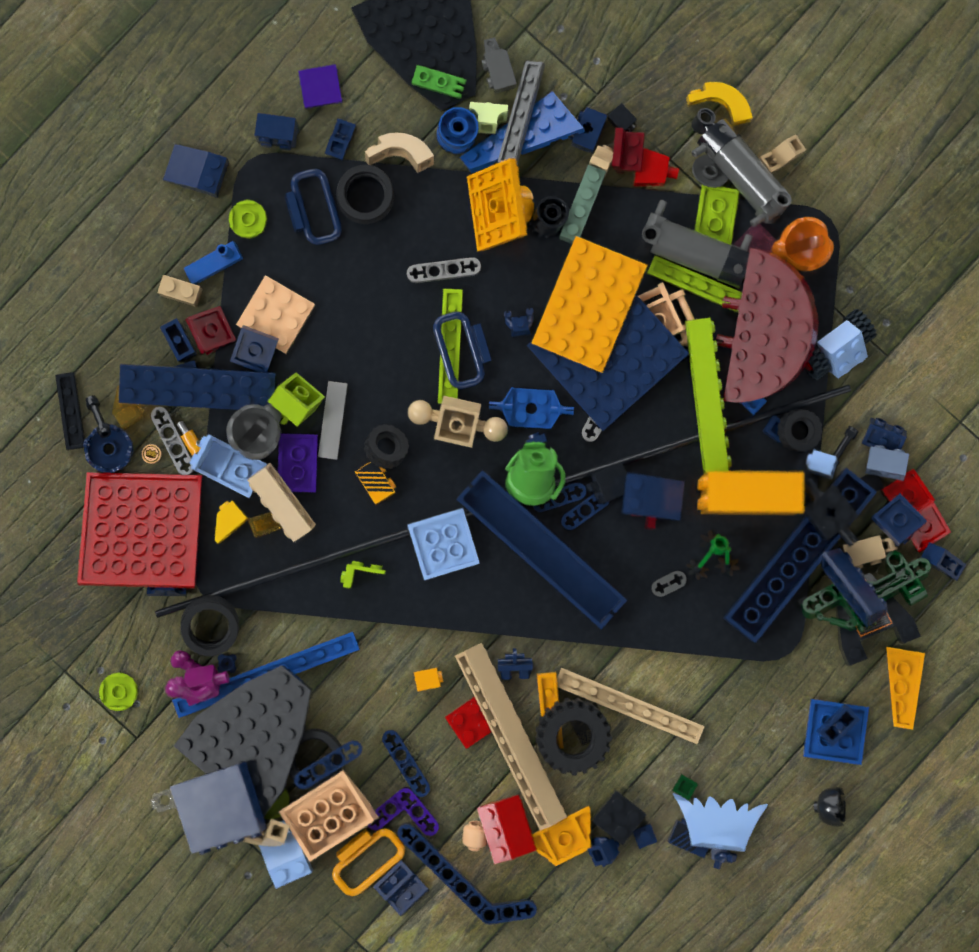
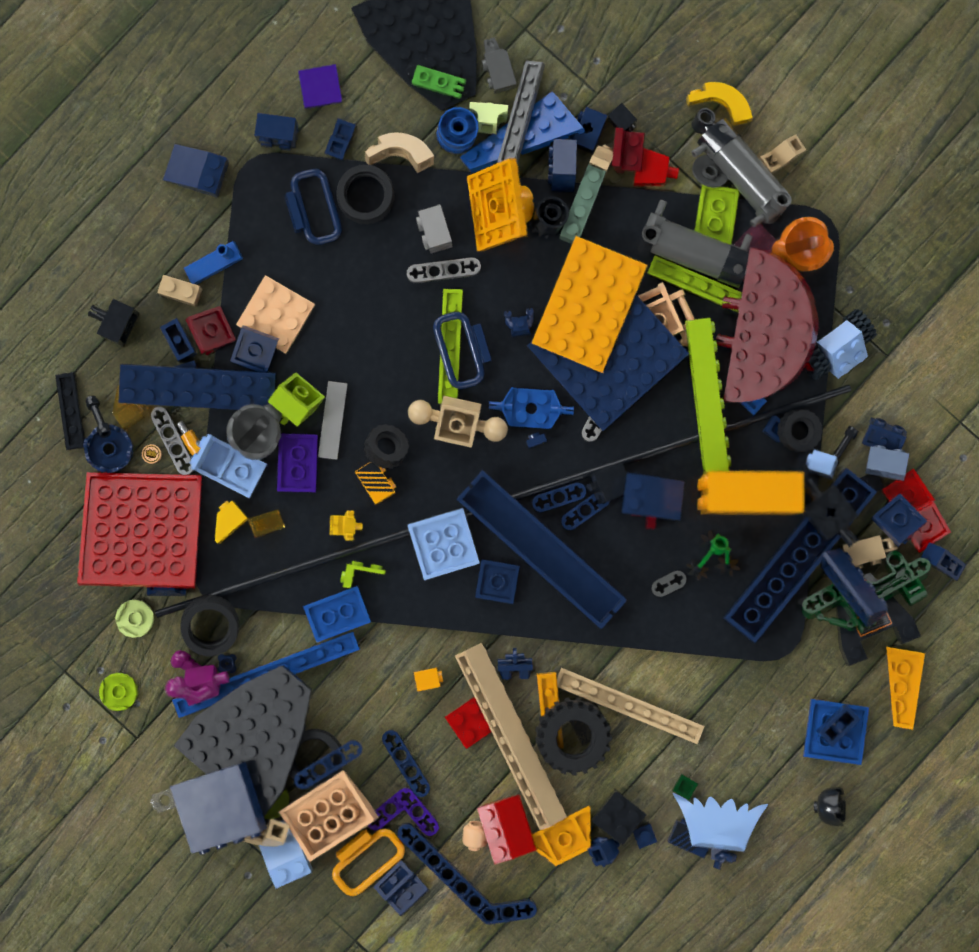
lime tile [229,200,267,239] -> none
tan brick [248,463,316,542] -> none
bright green piece [505,442,565,505] -> none
none -> black brick [88,299,140,347]
none -> yellowish green tile [115,599,155,638]
none -> blue plate [303,586,371,643]
none -> yellow piece [329,510,363,541]
none -> light grey brick [416,205,452,254]
none -> dark blue plate [475,560,520,604]
none -> dark blue brick [548,139,577,192]

